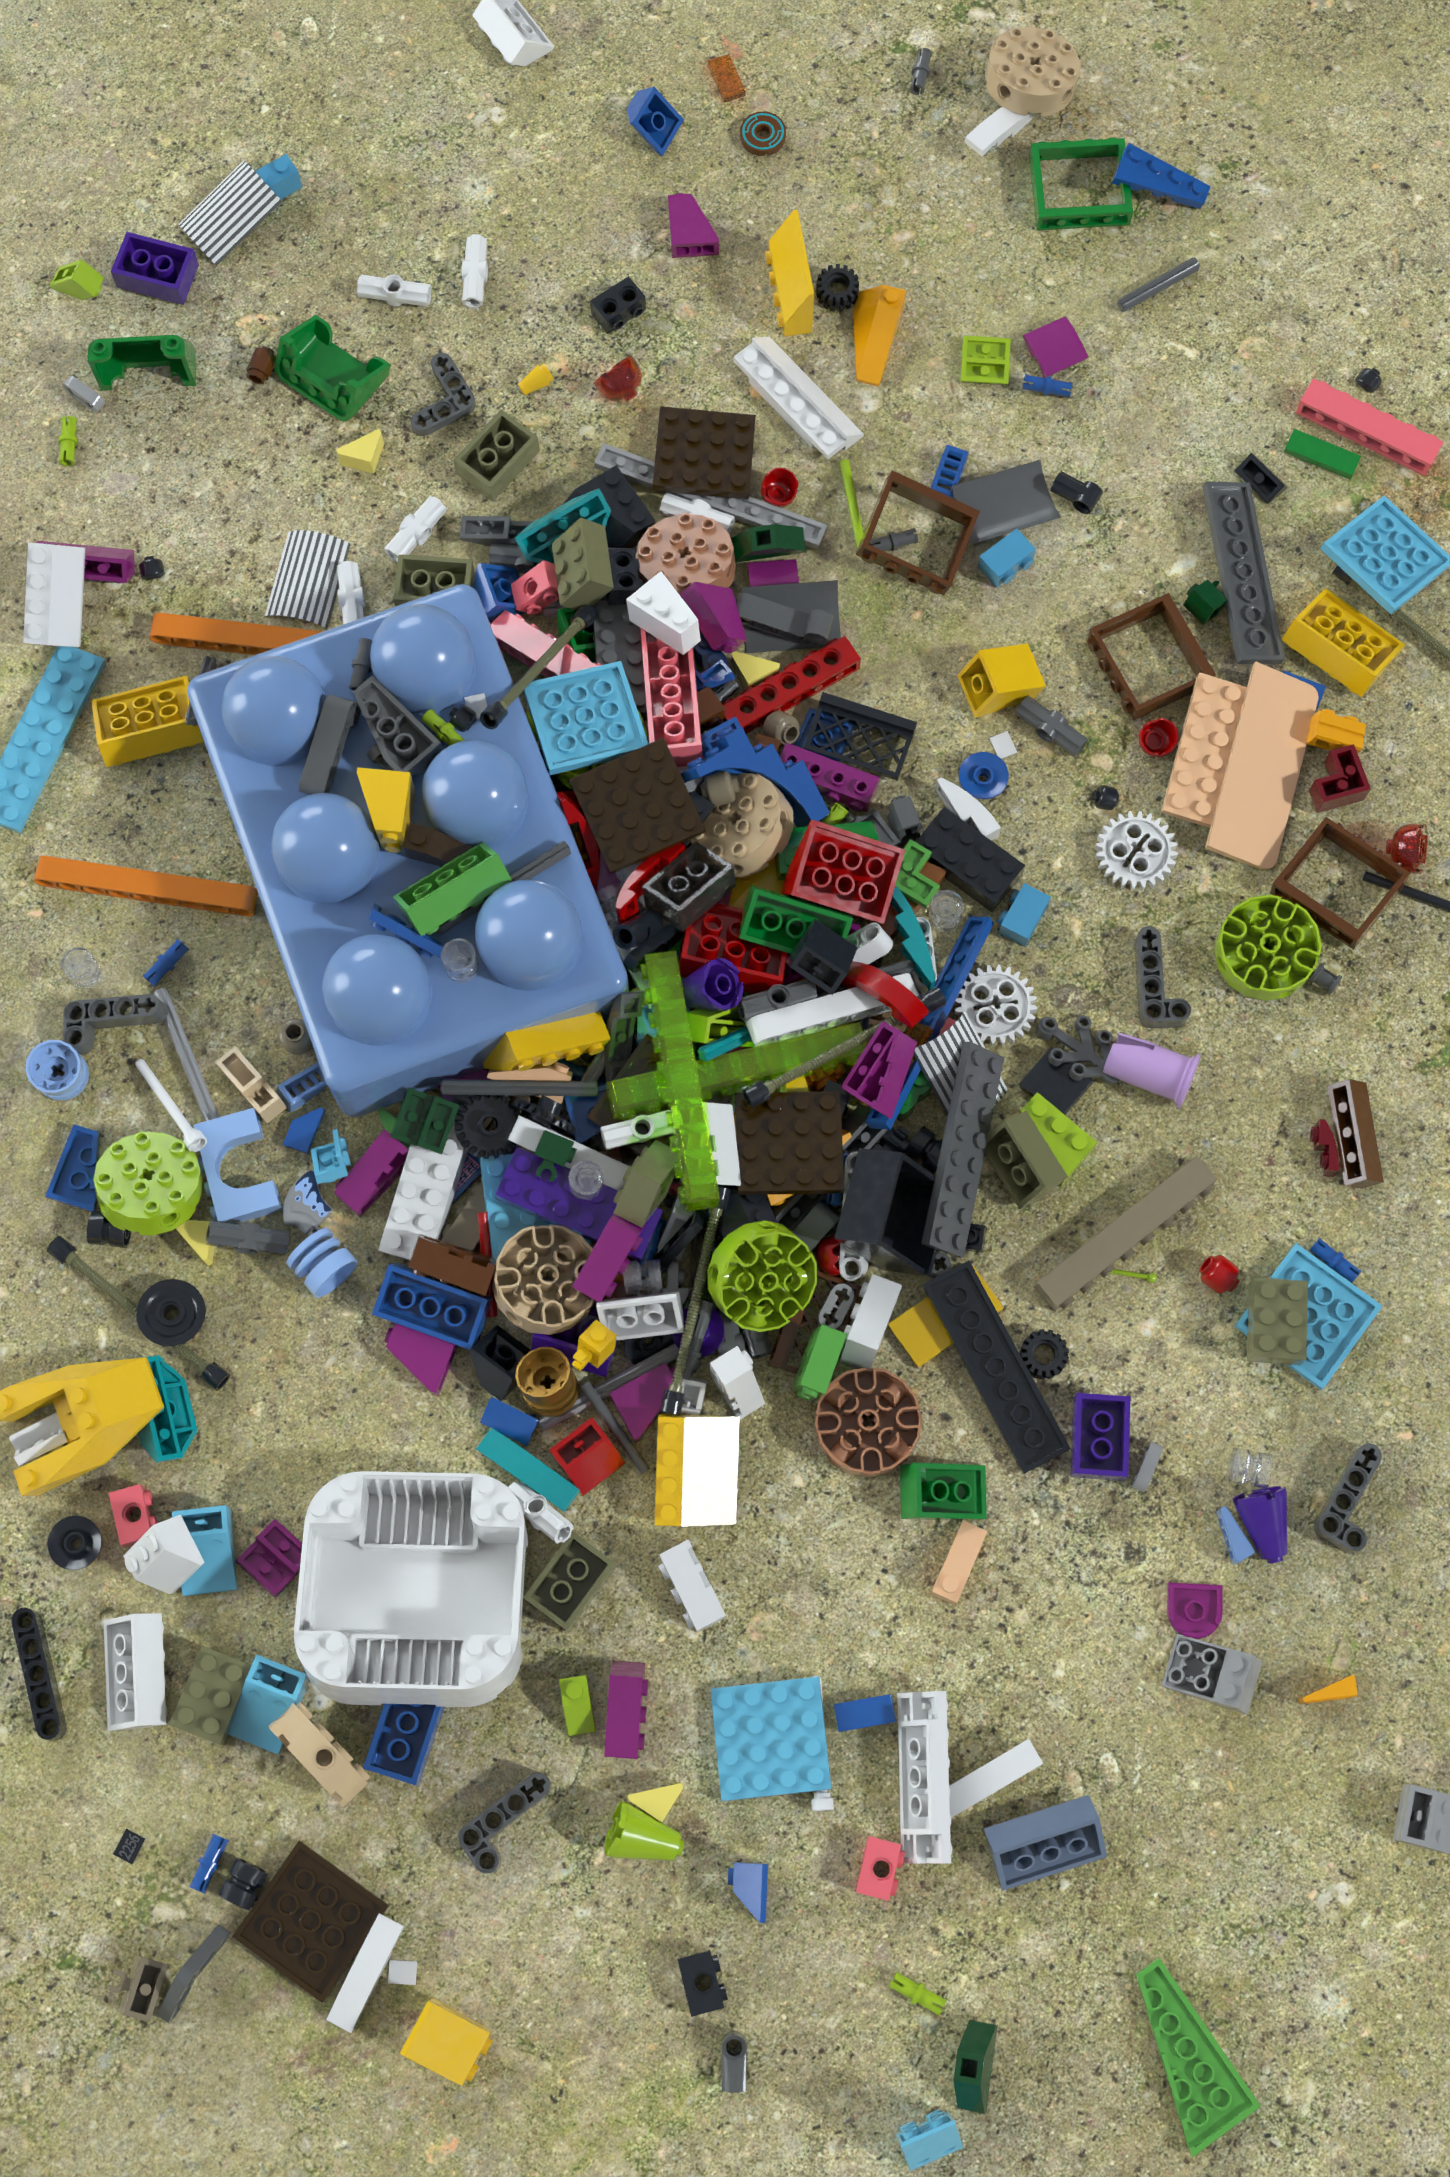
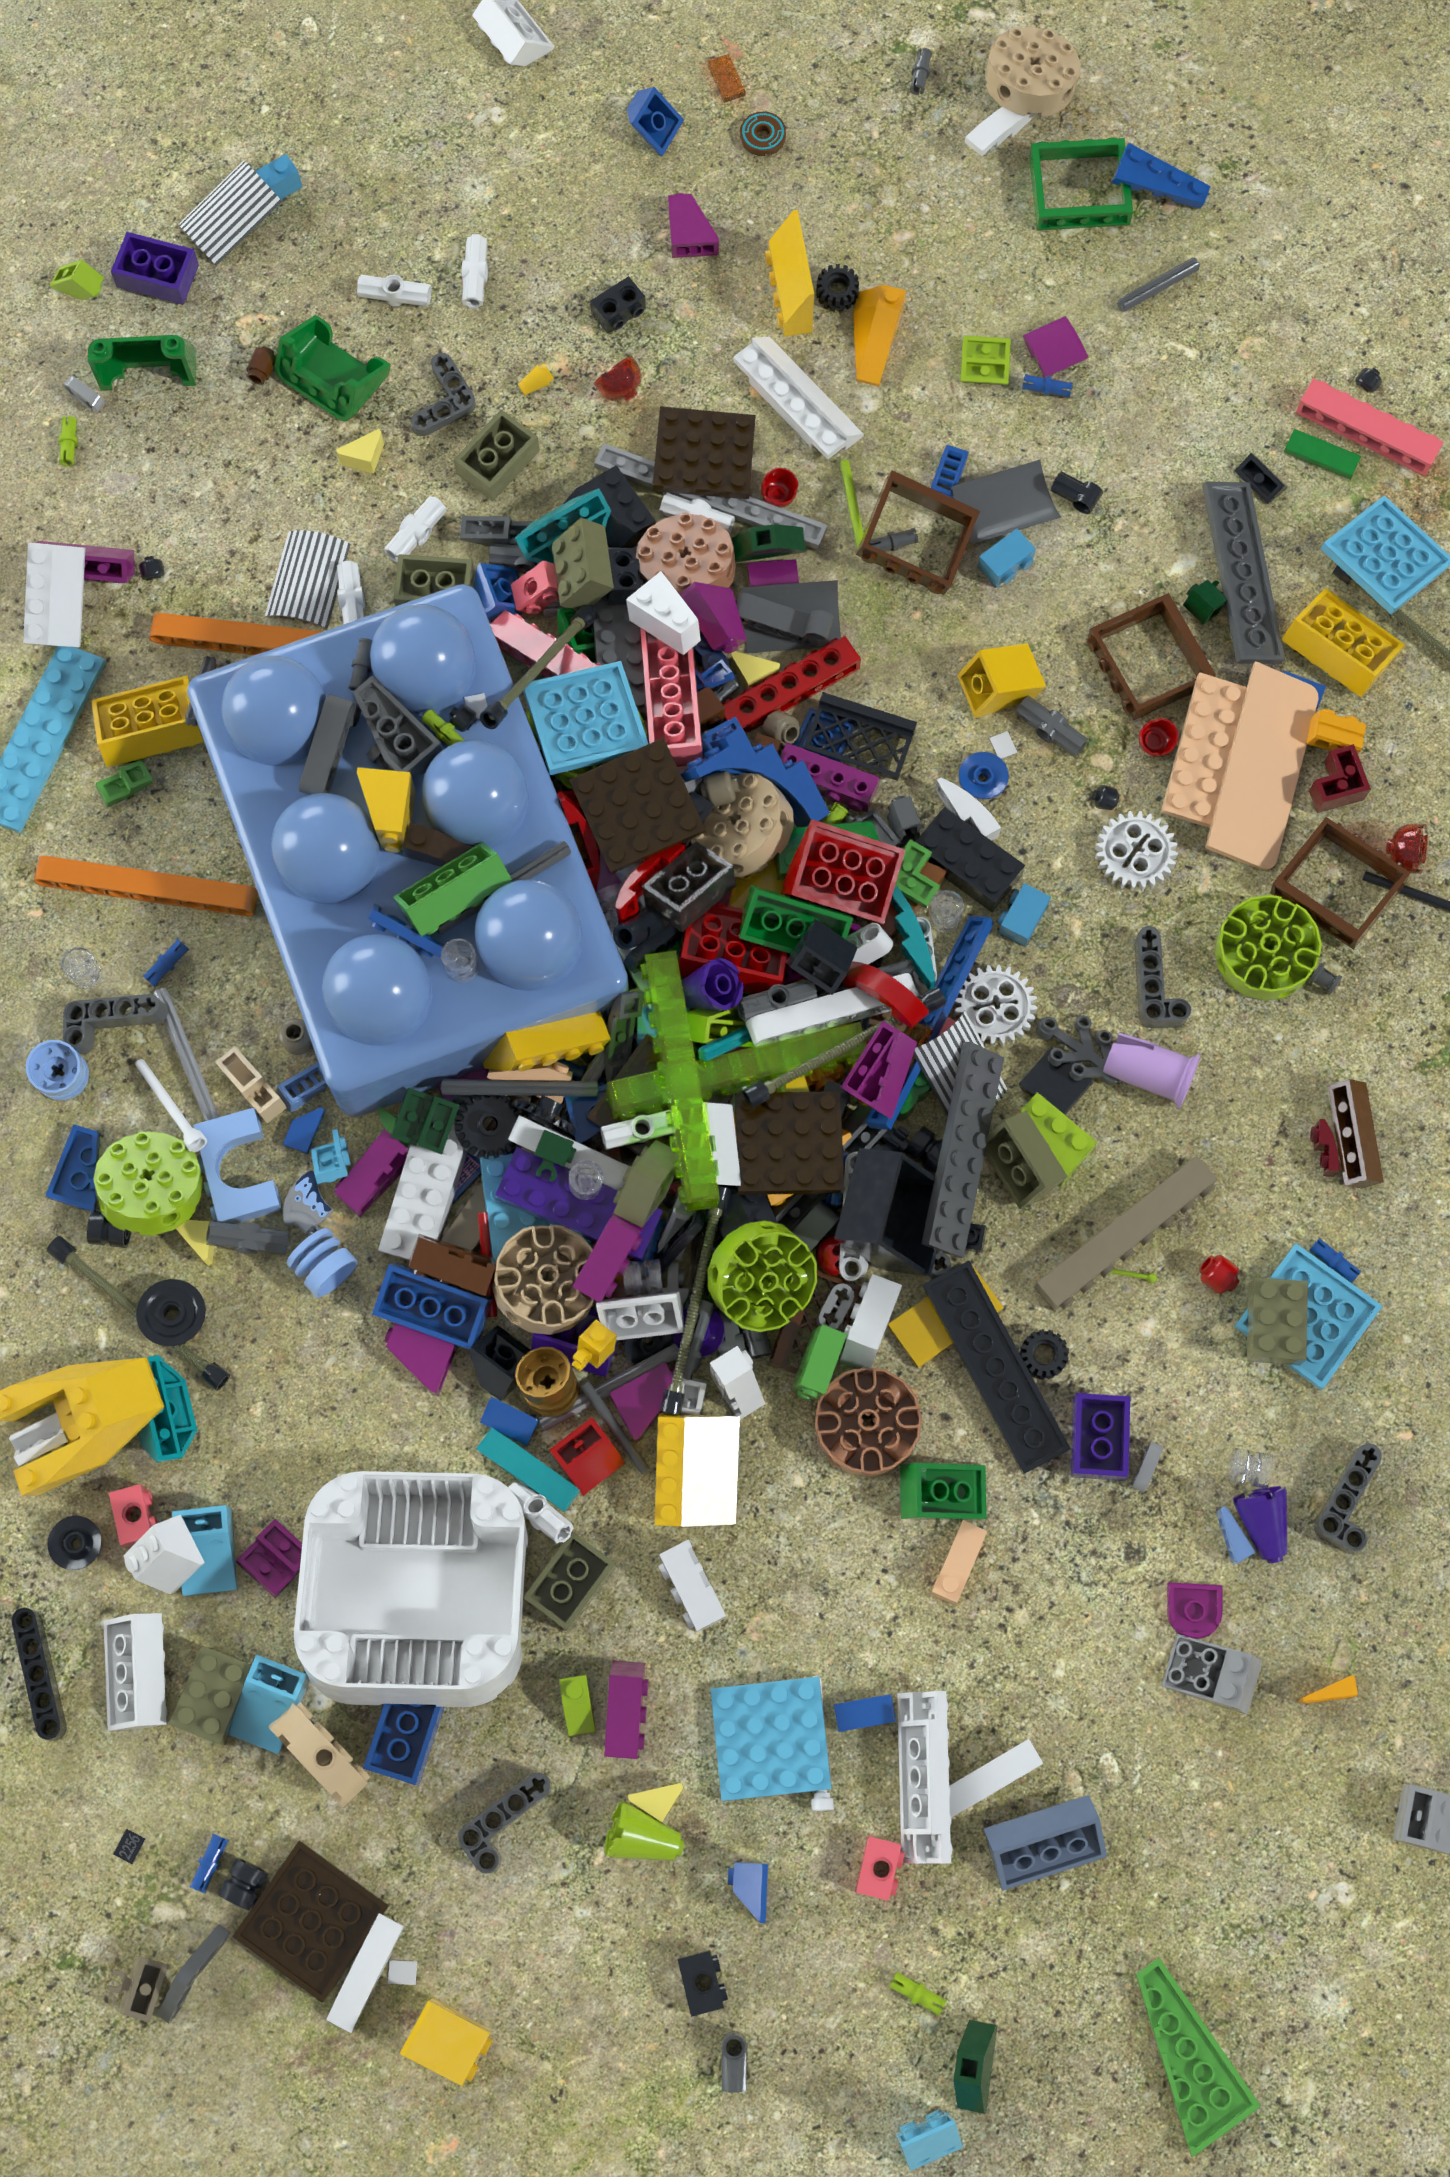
none -> bright green slope [96,759,153,807]

